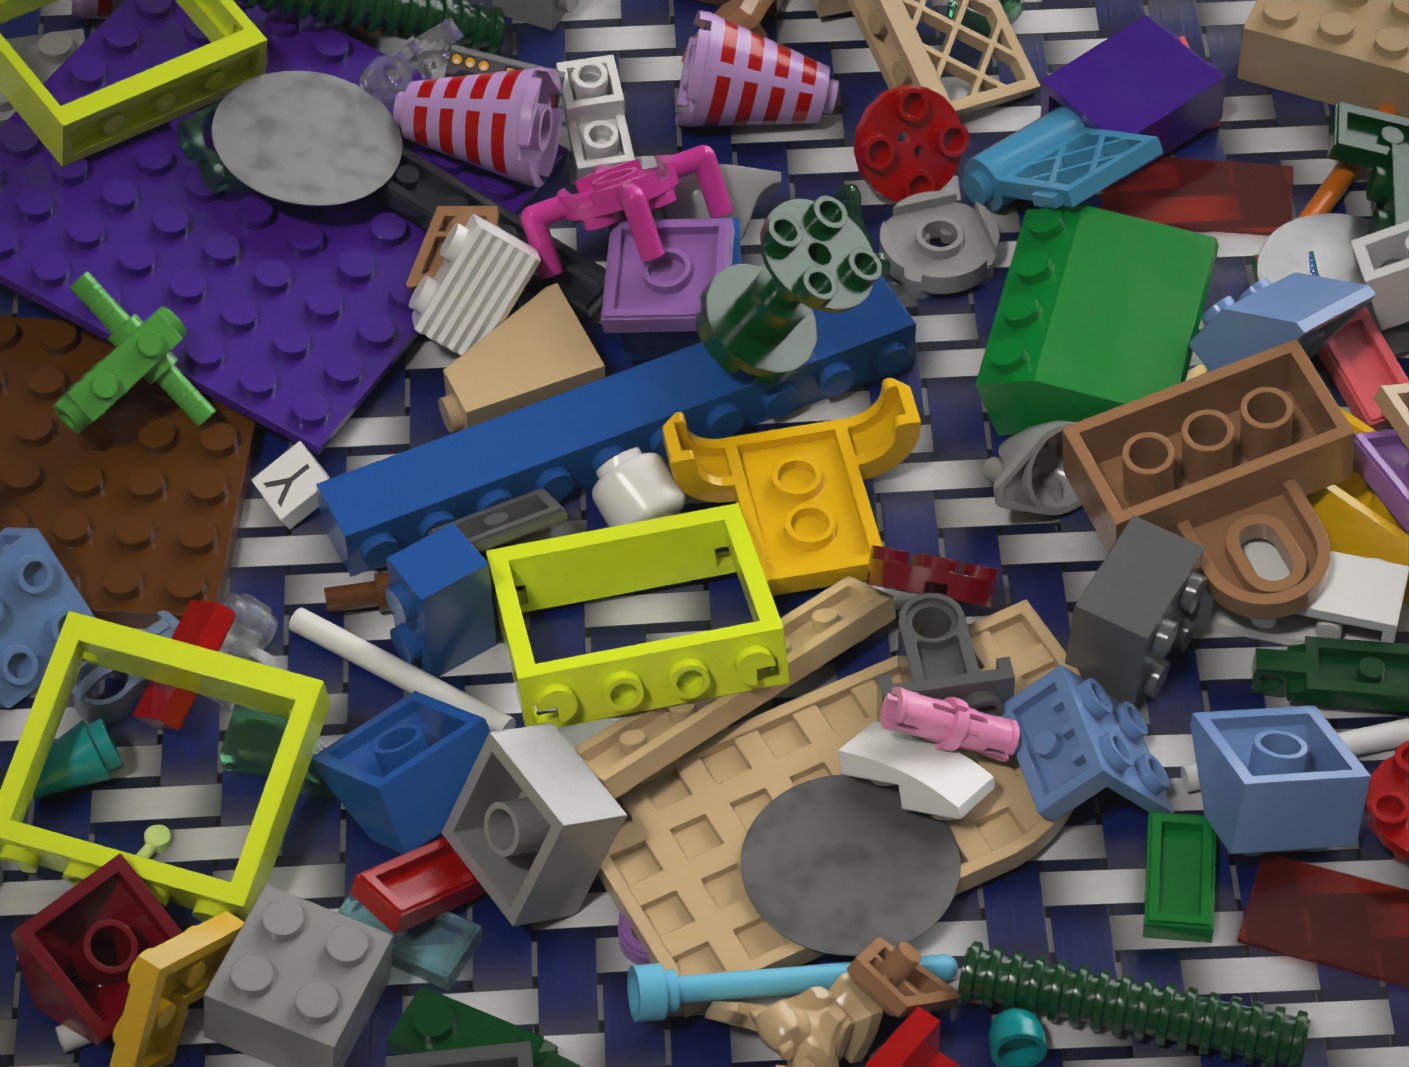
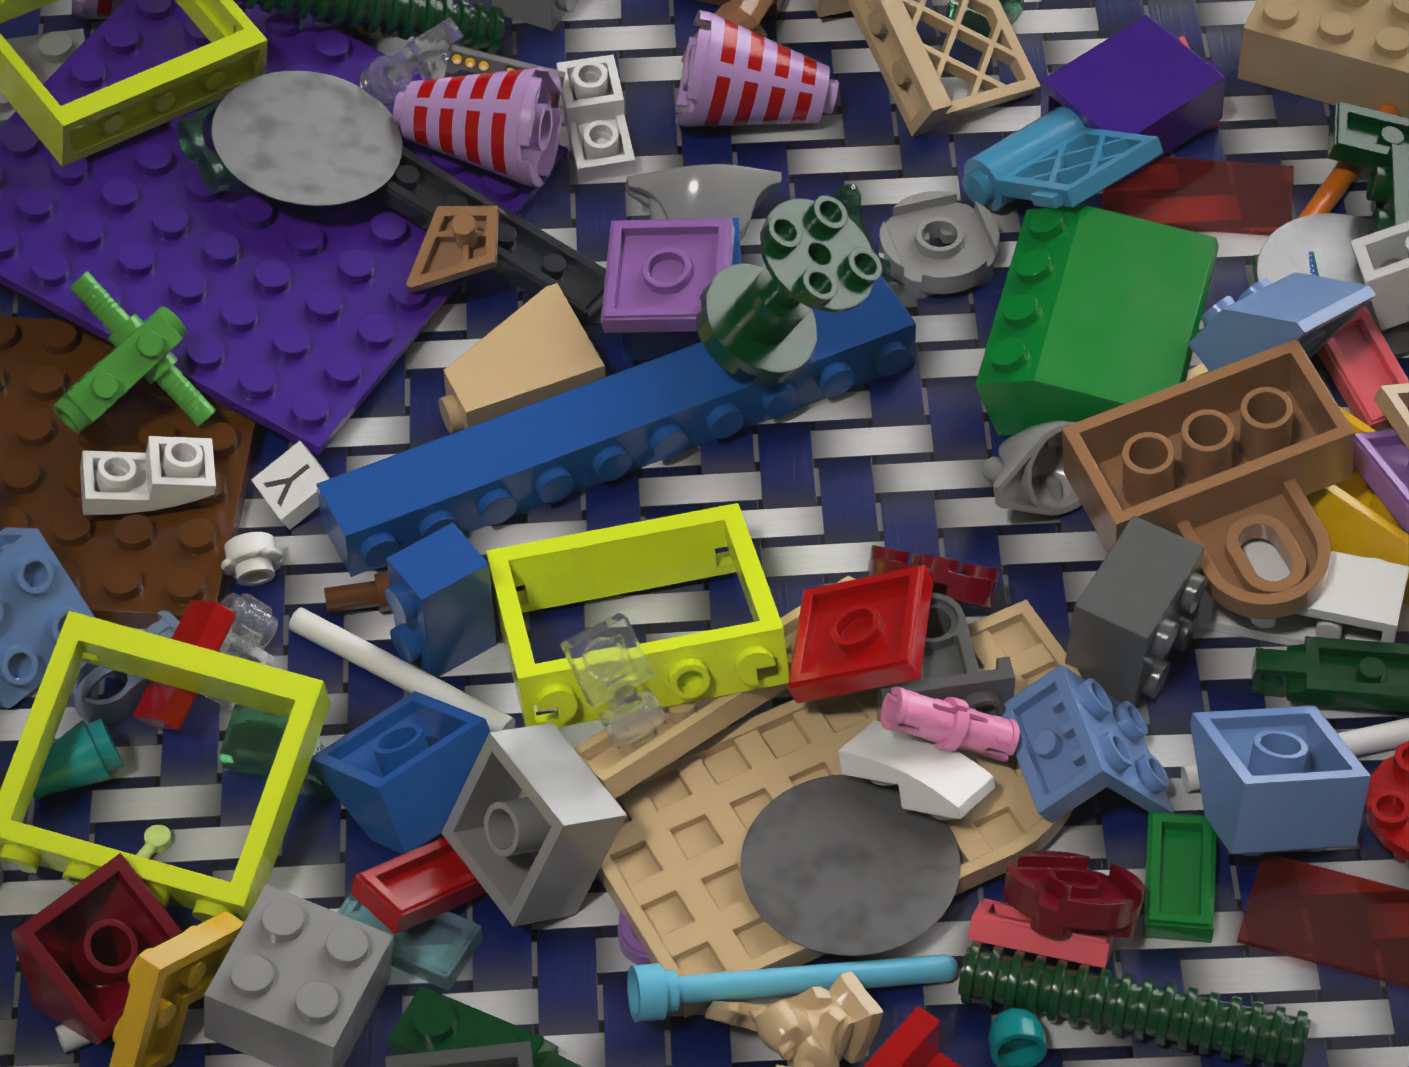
white brick [409,213,541,355] -> none
dark grey slope [427,488,568,557] -> none
dark pink plate [520,145,733,279] -> none
white head [592,447,686,527] -> none
yellow piece [662,378,921,596] -> none
medium nougat piece [846,936,961,1017] -> none
red plate [854,85,969,202] -> none
none -> white slope [80,436,216,515]
none -> white plate [221,532,283,586]
none -> clear plate [560,612,667,749]
none -> red tile [787,565,934,703]
none -> coral tile [968,899,1115,968]
none -> dark red plate [1003,851,1145,938]

